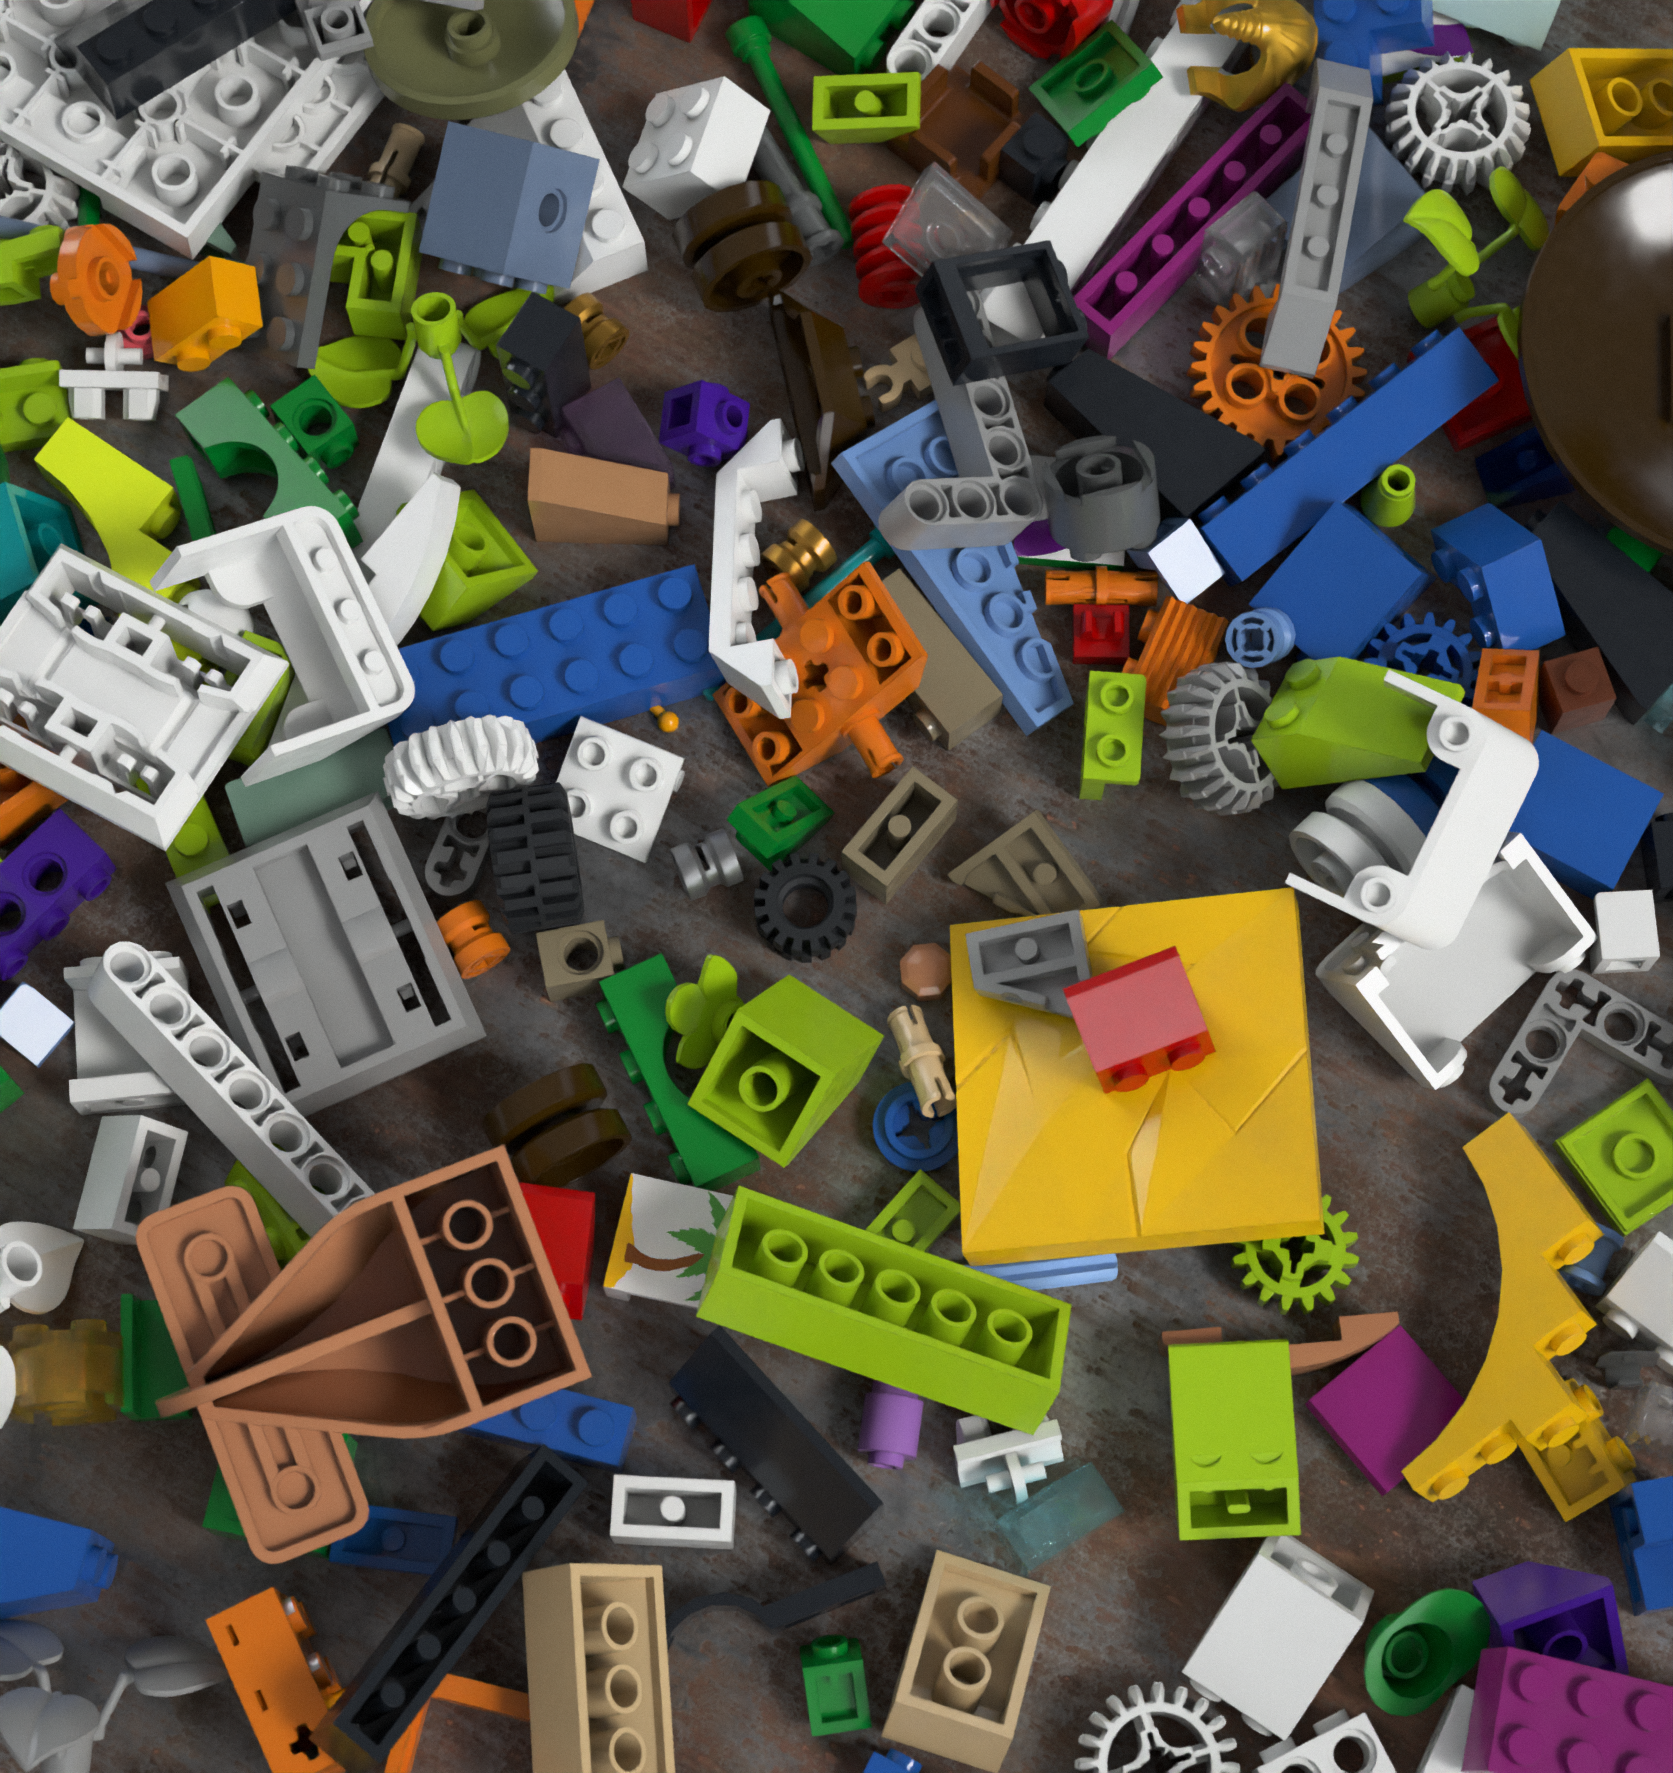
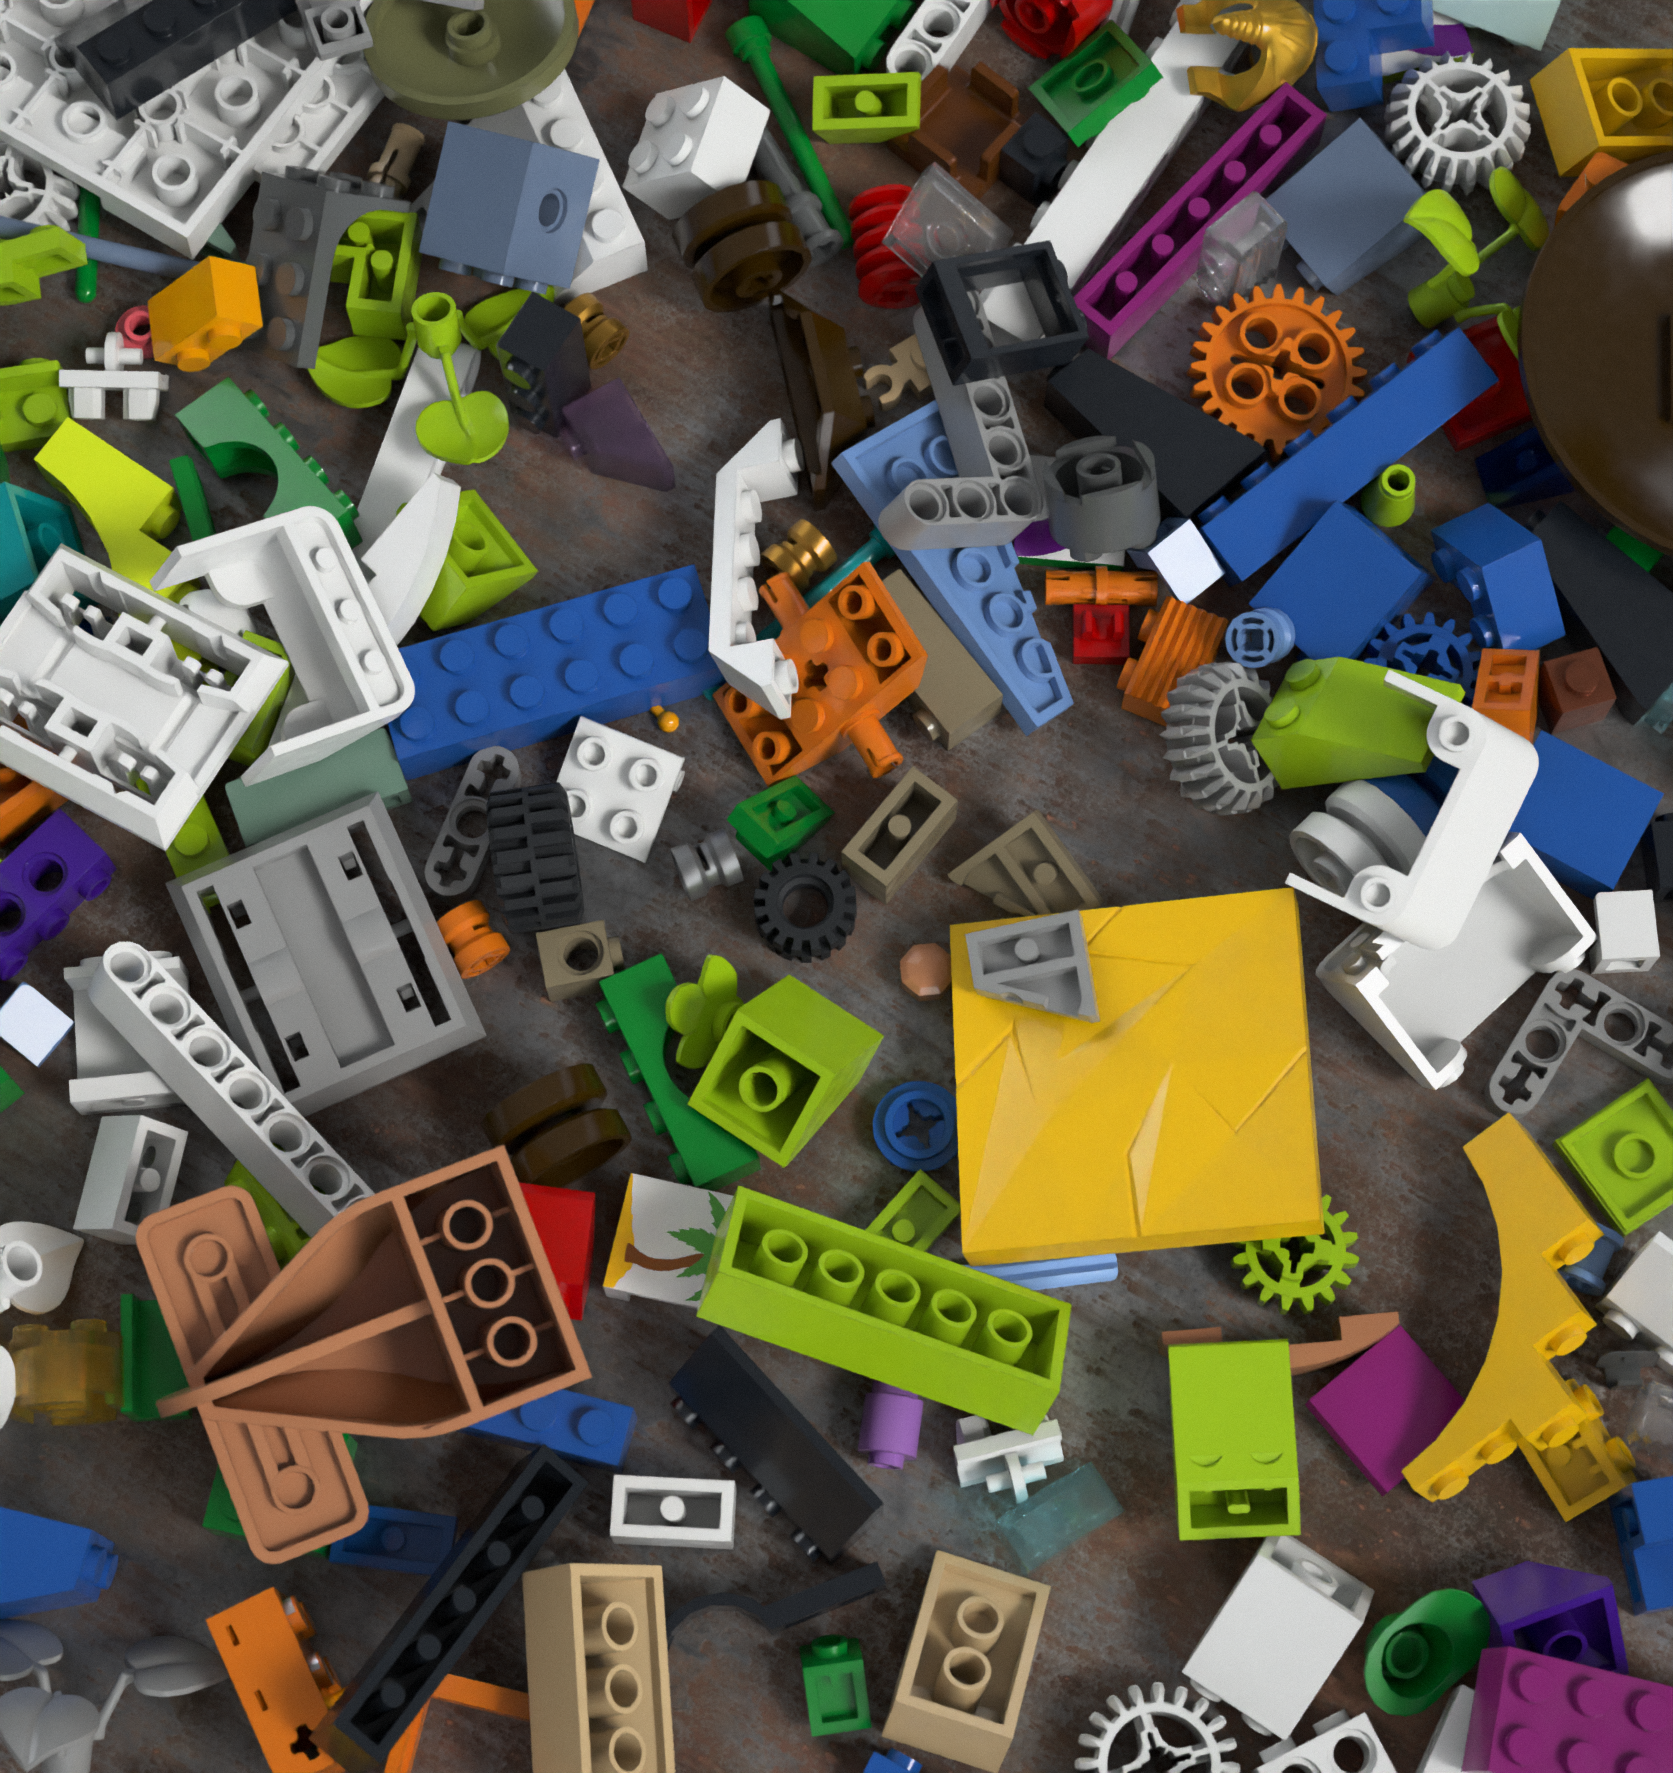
orange plate [50,224,142,336] -> none
green brick [270,375,360,470] -> none
white gear [383,714,539,820] -> none
medium nougat slope [527,448,680,545] -> none
dark purple brick [658,380,750,467] -> none
tan pin [887,1005,956,1118] -> none
slope [1063,946,1216,1094] -> none
lime bracket [1079,671,1146,800] -> none
light grey slope [1259,58,1373,378] -> none

